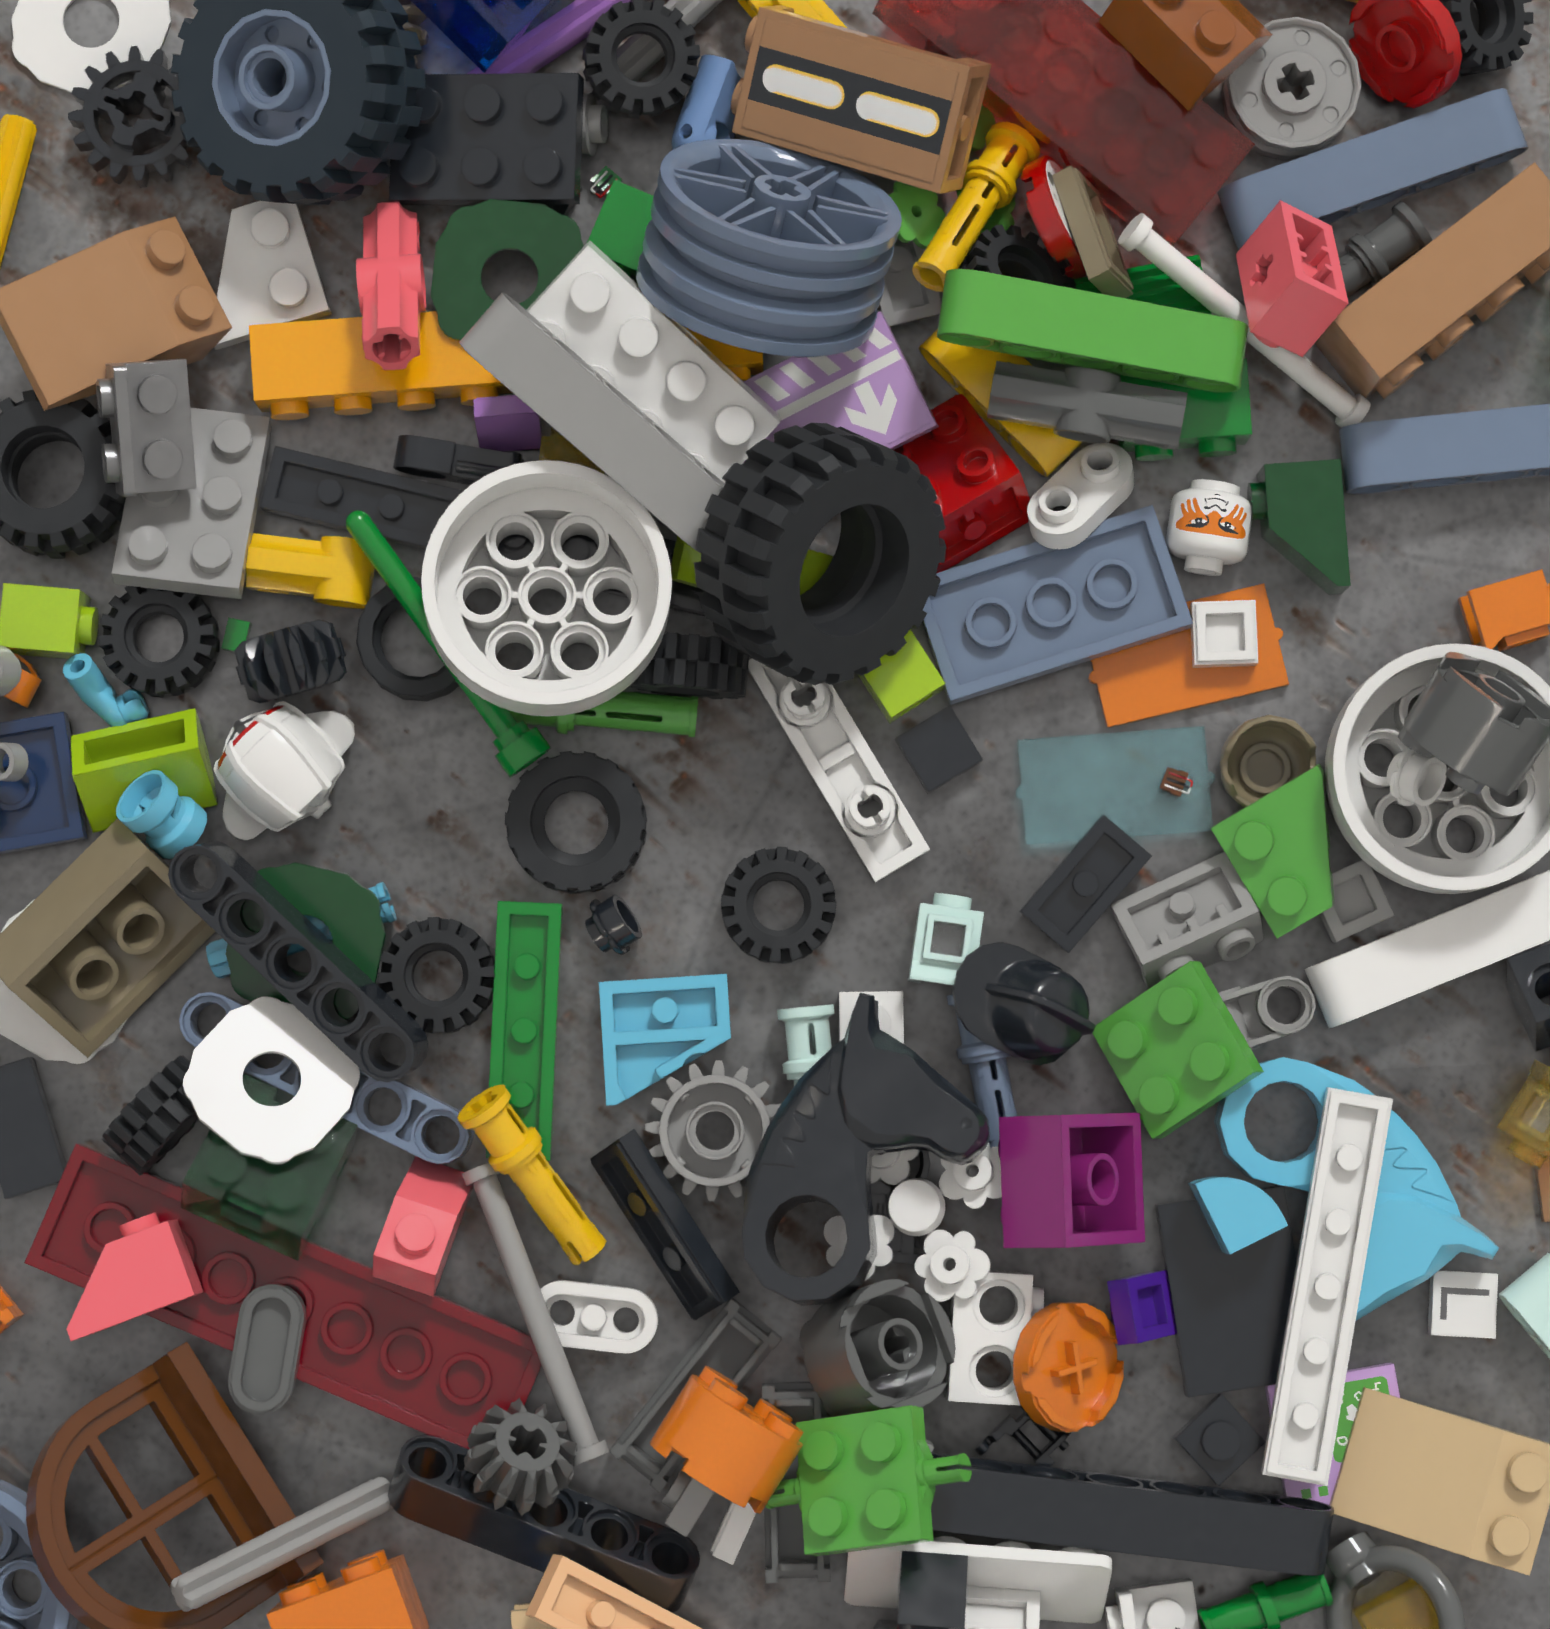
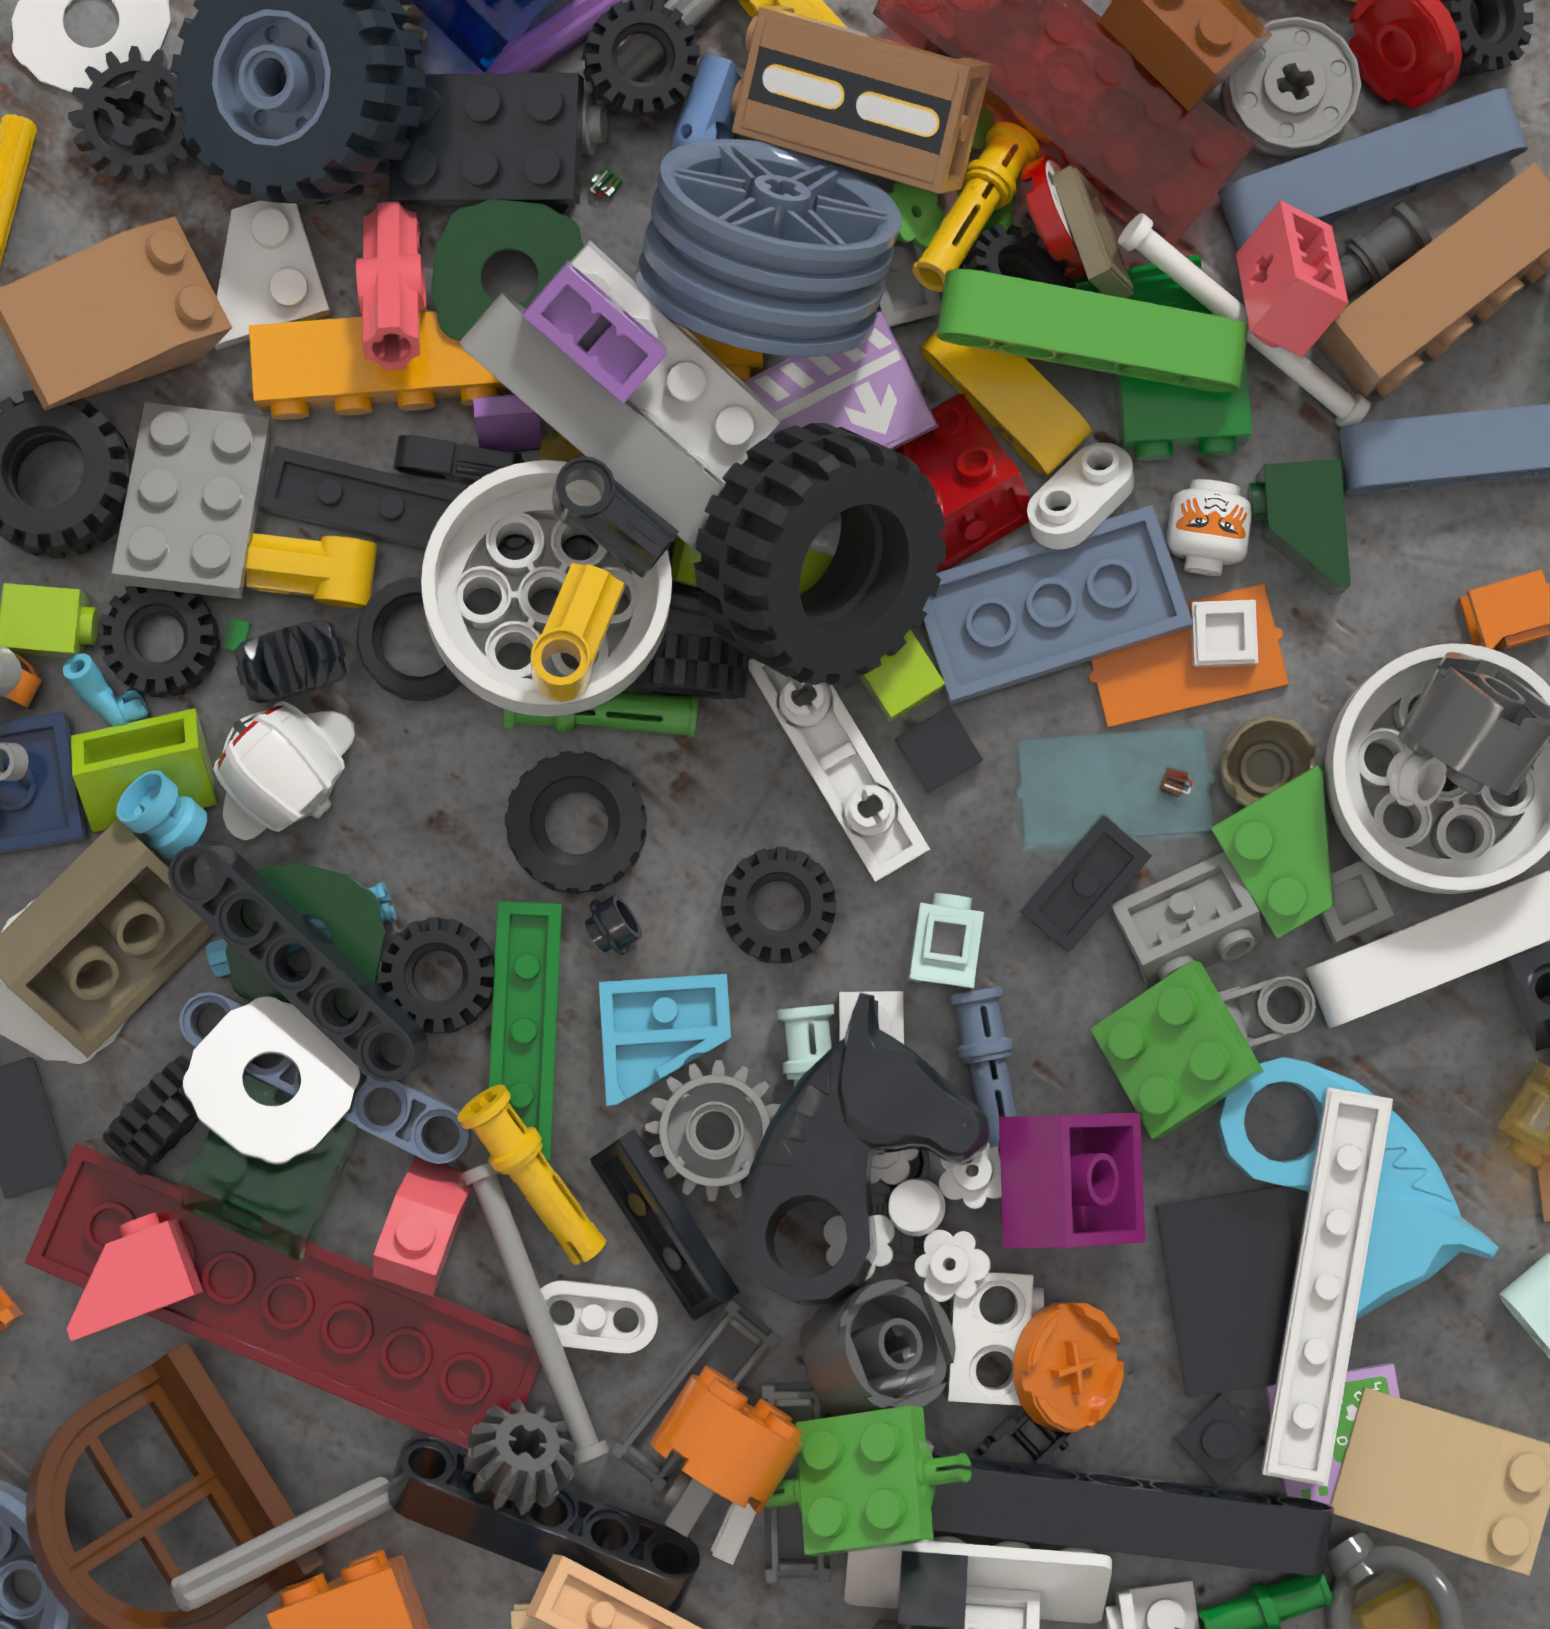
flat silver bracket [96,359,197,497] -> none
dark grey tile [228,1284,307,1415] -> none
green piece [346,510,551,778] -> none
green brick [586,180,653,283] -> none
black piece [952,942,1096,1066] -> none
dark grey piece [987,361,1188,450] -> none
dark purple plate [1107,1270,1177,1345] -> none
medium azure brick [1188,1177,1288,1255] -> none
white tile [1428,1270,1498,1339] -> none
none -> medium lavender brick [522,260,667,404]
none -> yellow piece [530,562,625,702]
none -> black piece [552,456,679,578]

